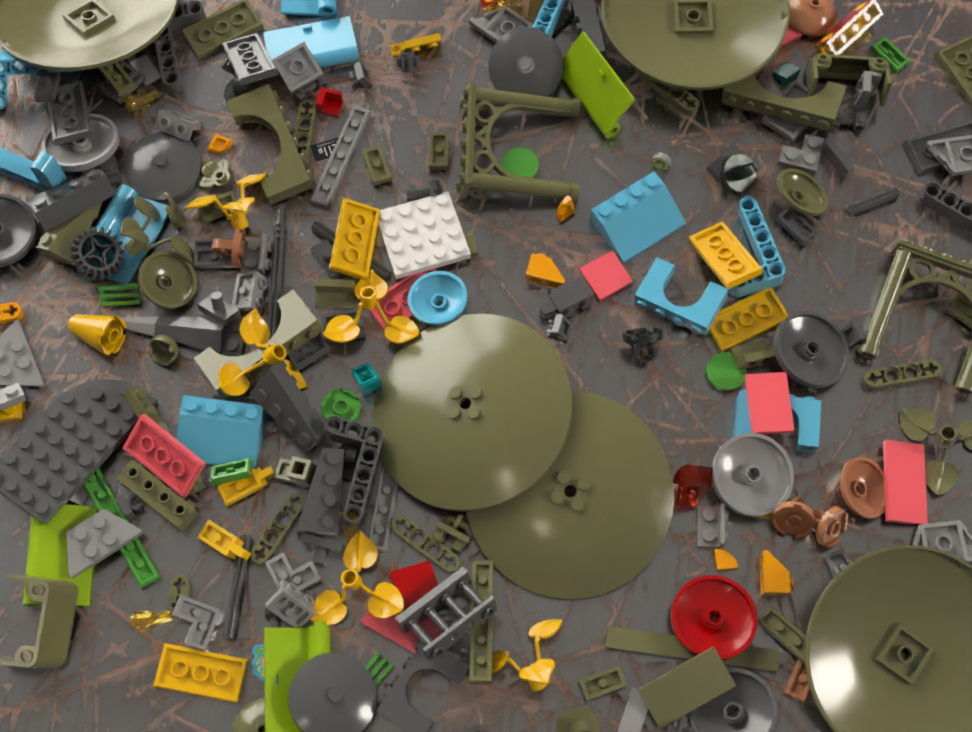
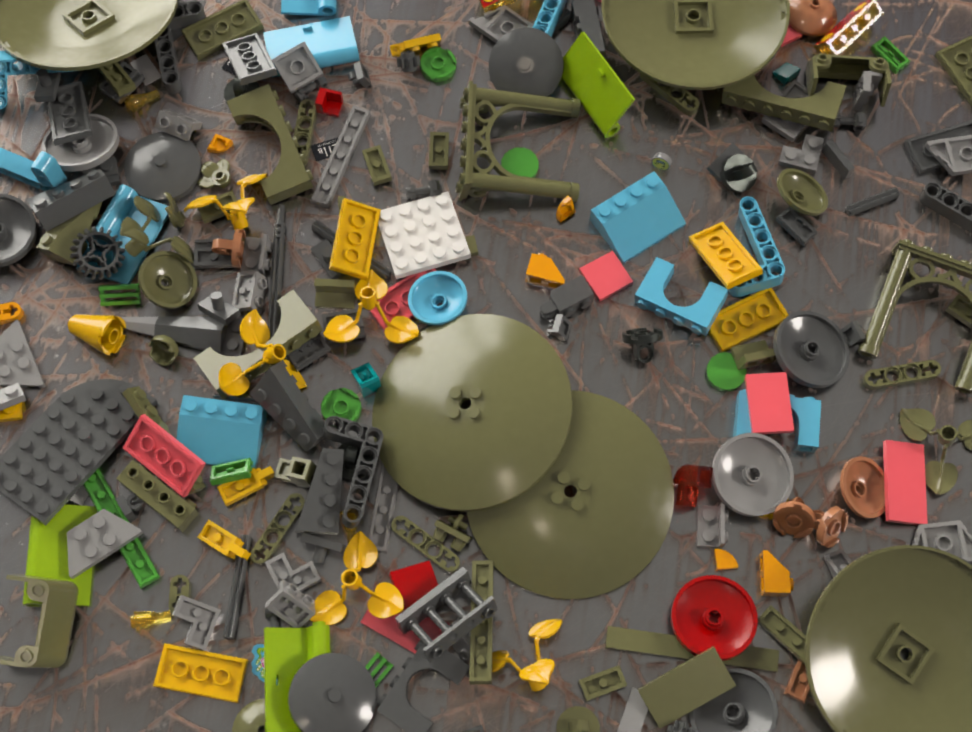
none -> bright green tile [420,47,457,82]

